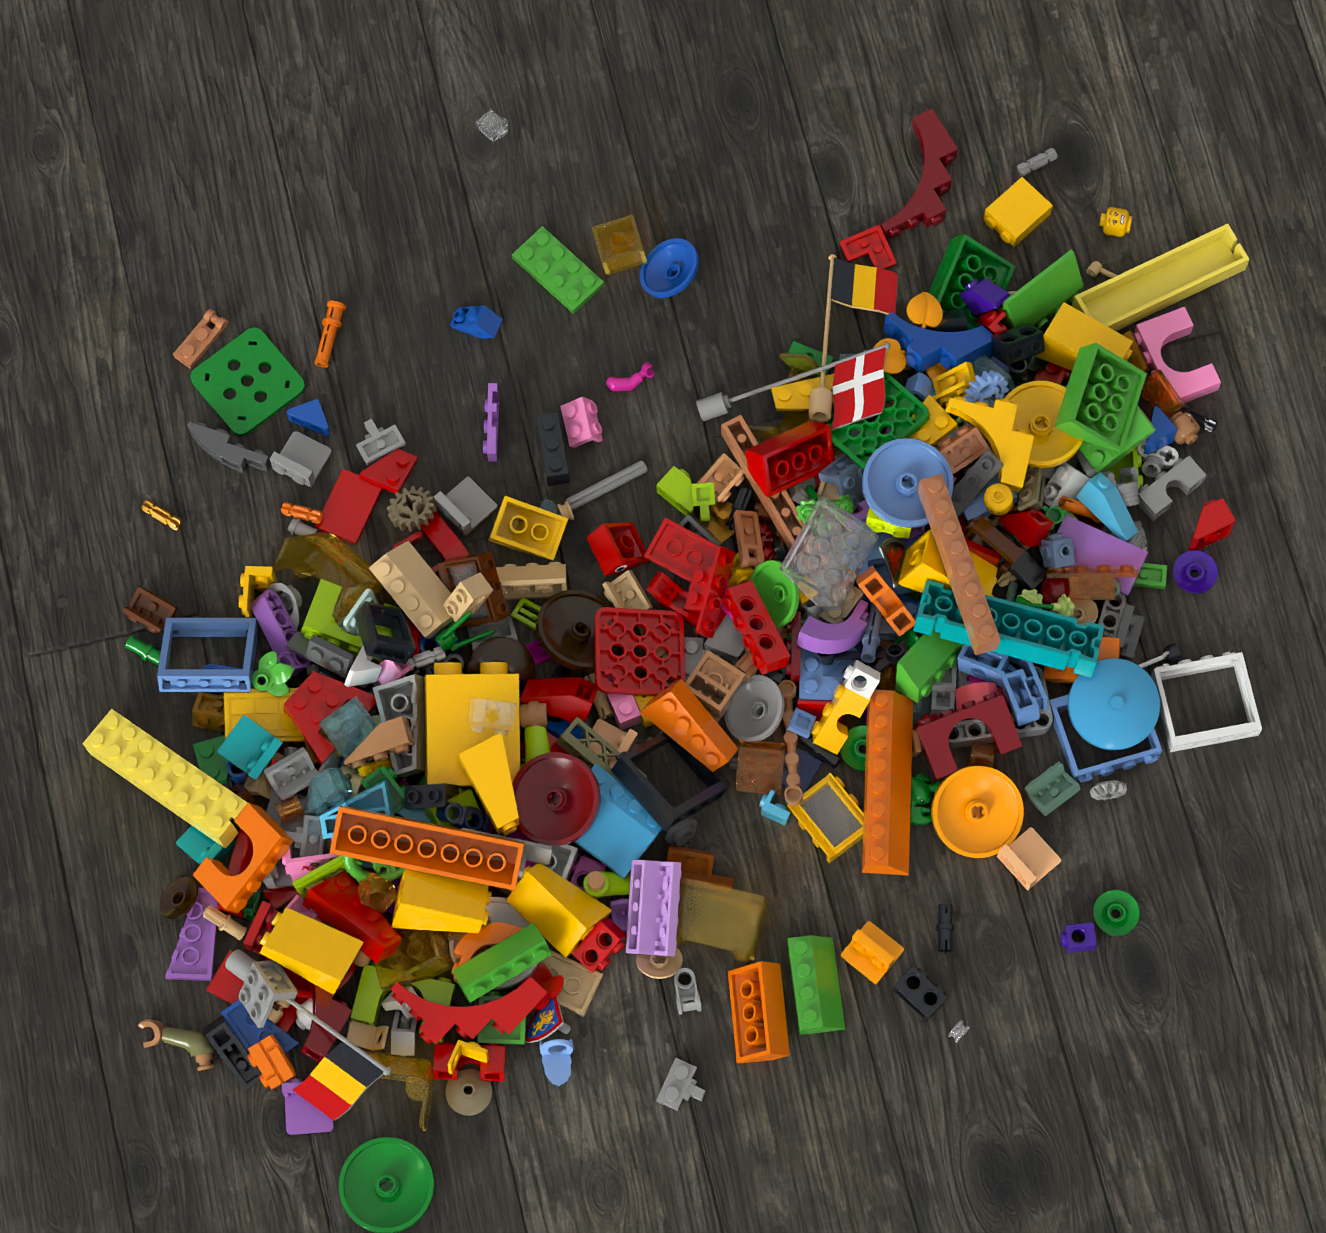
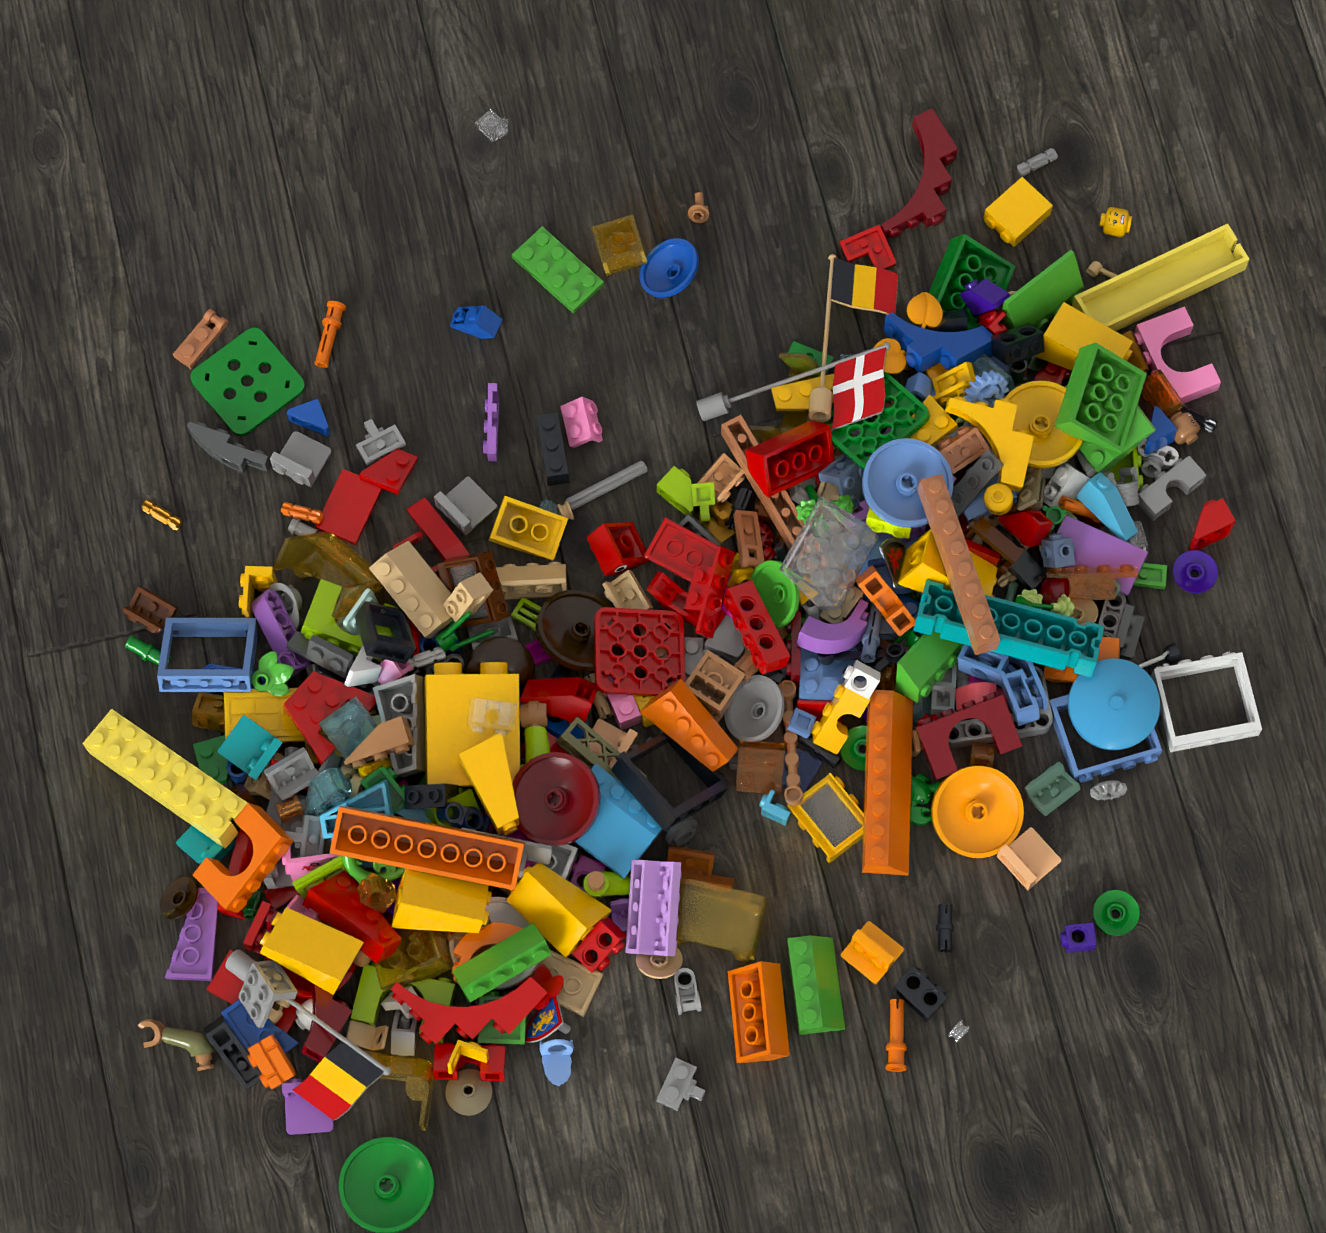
tan axle [203,905,247,940] -> none
dark tan gear [387,486,437,532] -> none
dark pink arm [606,362,654,392] -> none
none -> medium nougat plate [688,192,709,223]
none -> orange pin [886,999,907,1072]

